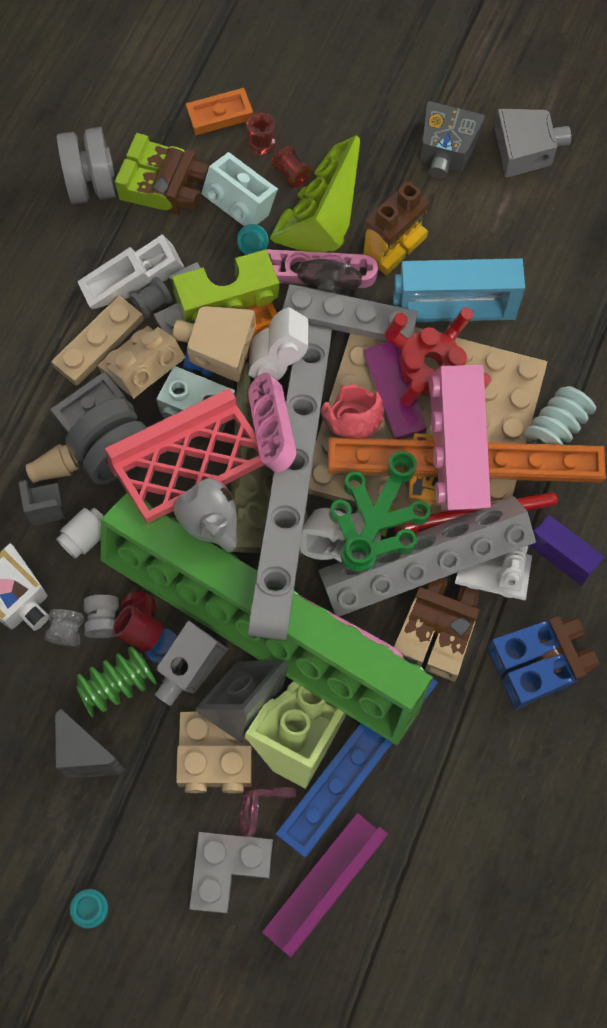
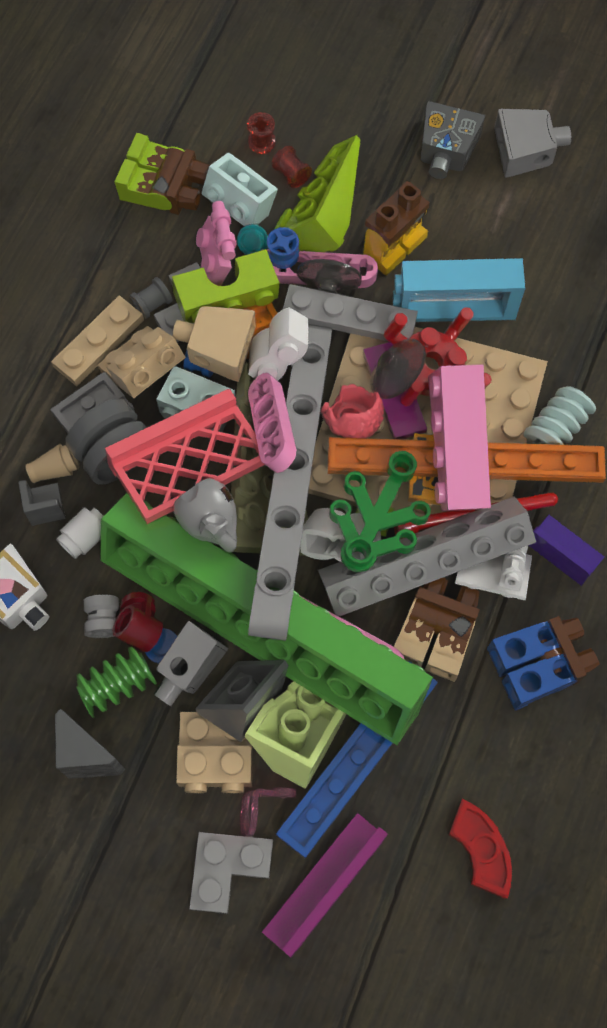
clear wheel [44,609,84,646] -> none
light grey wheel [57,126,116,205] -> none
teal plate [70,889,108,929] -> none
white slope [77,234,185,309] -> none
orange plate [185,88,254,136] -> none
none -> bright pink plate [196,201,237,286]
none -> blue wheel [267,227,299,269]
none -> clear smoke dish [370,339,426,399]
none -> red tile [449,799,512,899]

